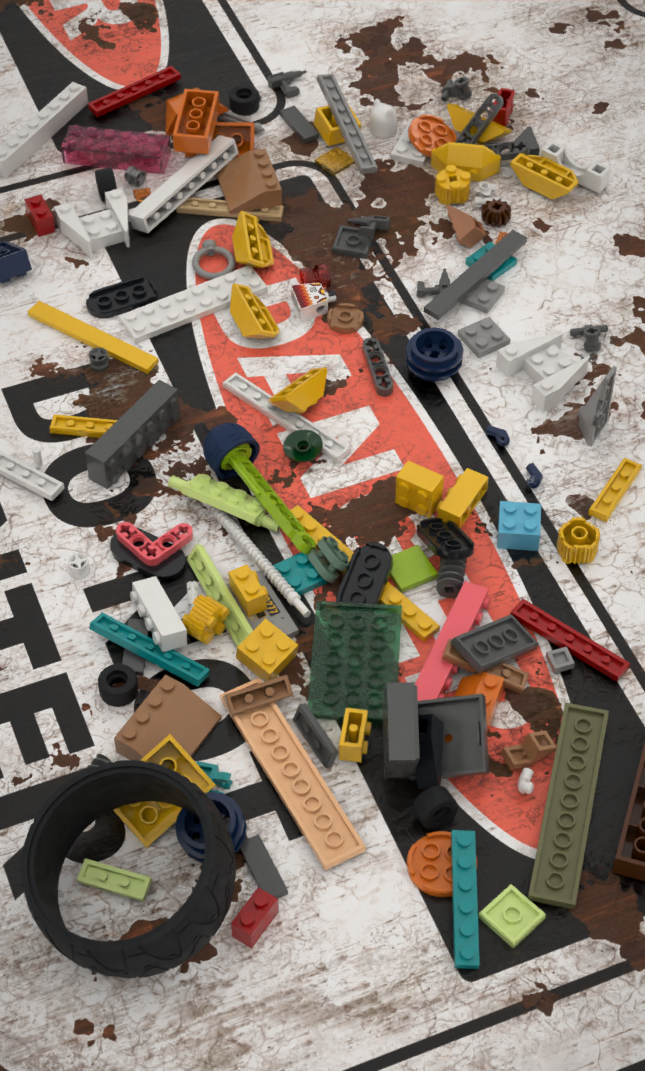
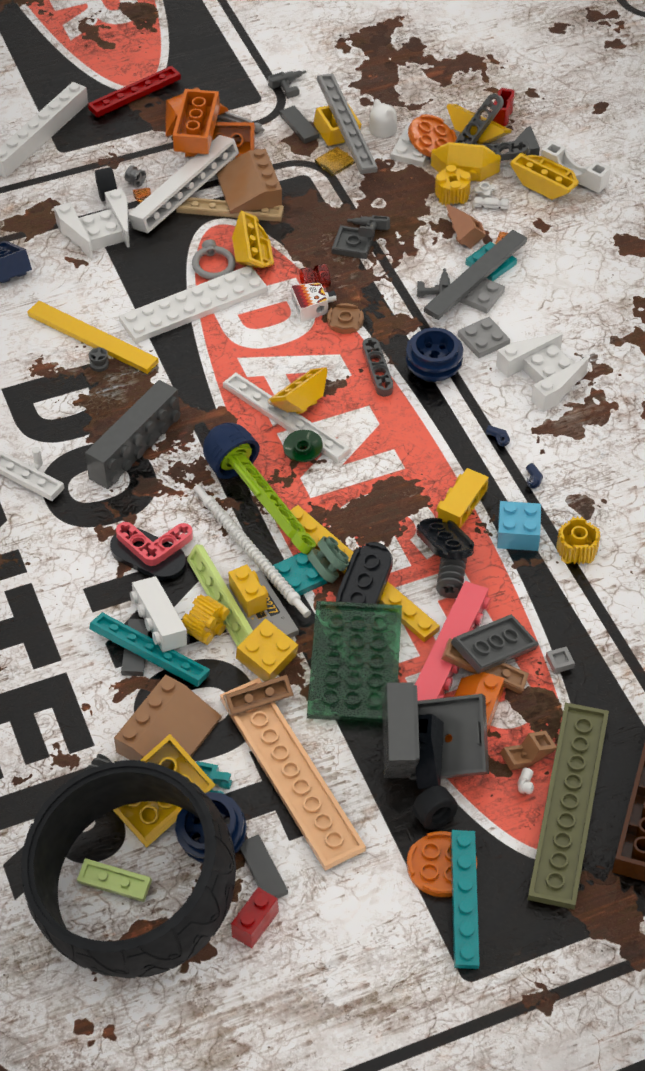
red brick [24,195,55,237] -> none
yellow tile [49,414,117,438] -> none
clear pink brick [61,125,171,174] -> none
white wheel [68,553,90,579] -> none
black tile [86,277,158,319] -> none
black tyre [98,664,138,707] -> none
yellowish green plate [168,474,280,533] -> none
white axle [187,581,199,615] -> none
black tyre [229,85,260,116] -> none
yellow wedge [230,283,280,339] -> none
dark grey tile [293,703,339,768] -> none
yellow brick [339,708,372,763] -> none
lime tile [389,545,438,593] -> none
yellow brick [395,461,444,518] -> none
dark grey piece [441,77,472,102] -> none
yellowish green tile [478,884,546,949] -> none
reddish brown gear [481,199,511,228] -> none
red plate [510,599,630,682] -> none
dark grey piece [570,324,608,352] -> none
light grey wedge [577,366,617,446] -> none
yellow tile [588,458,642,522] -> none

